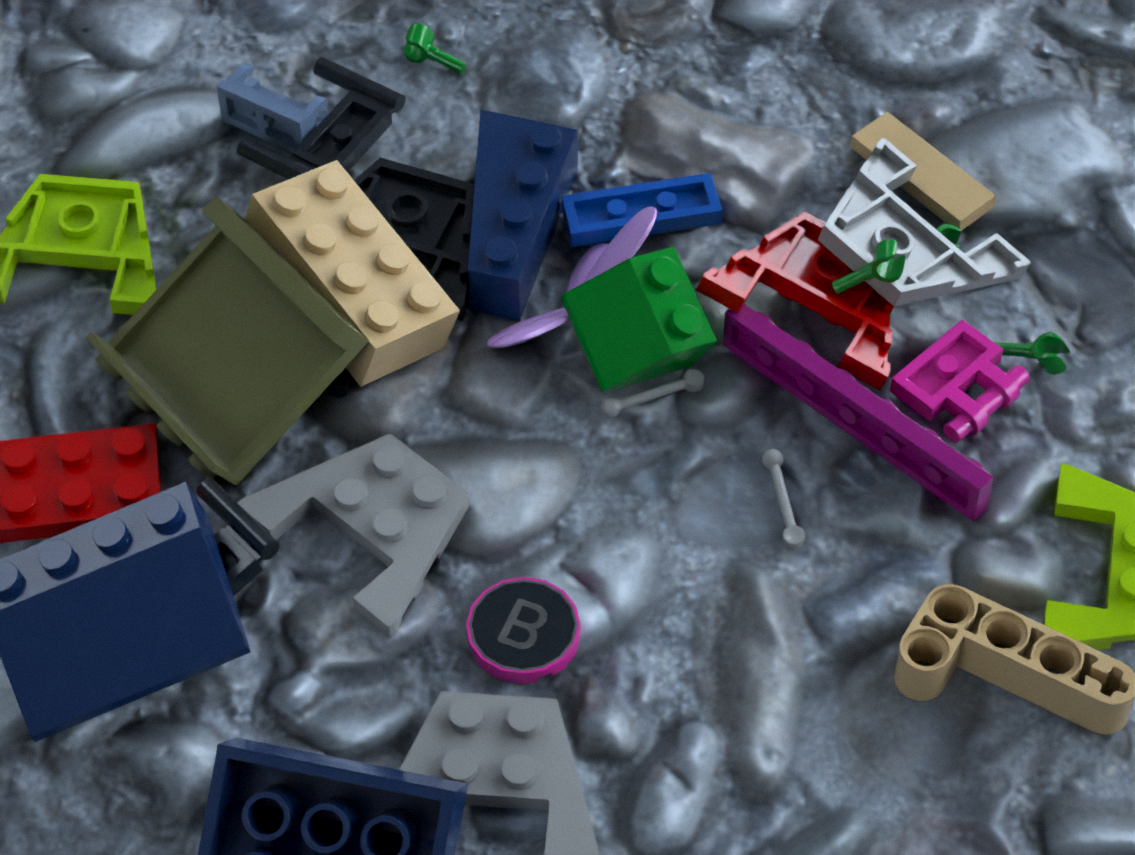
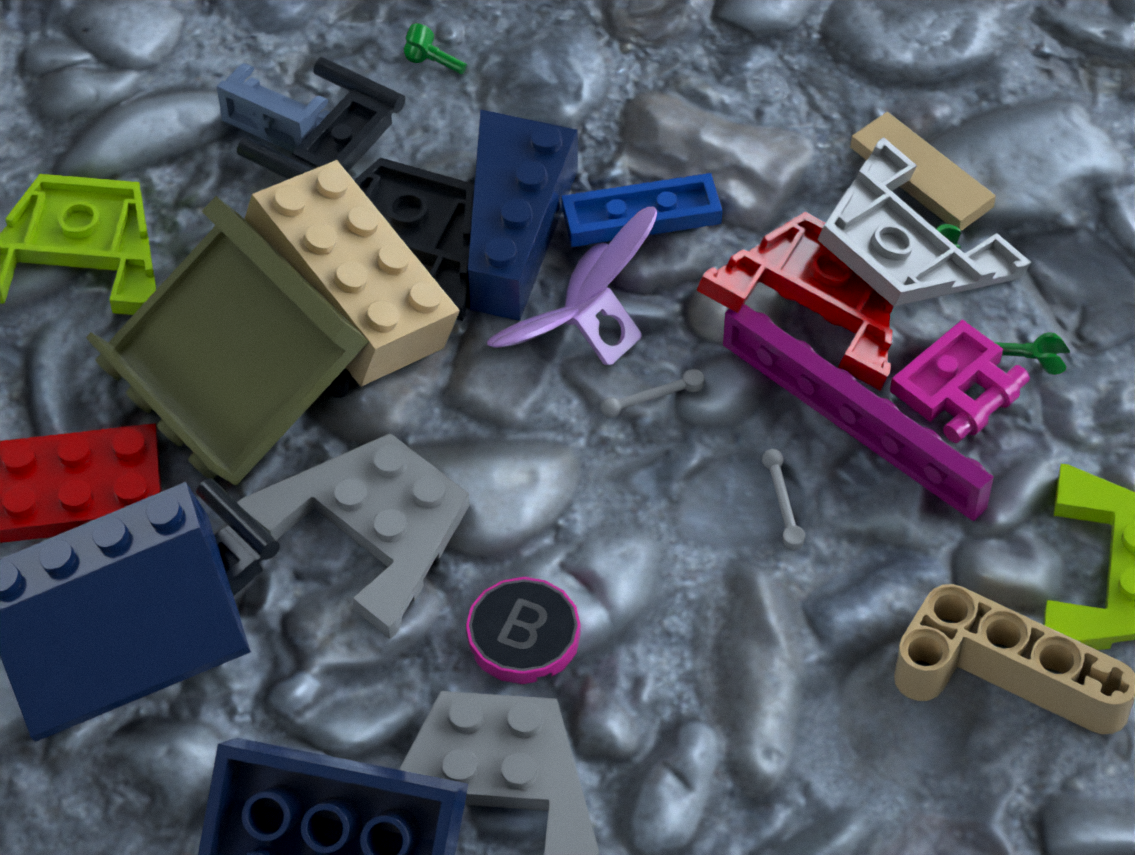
green slope [561,246,717,393] -> none
green hand [832,239,906,294] -> none

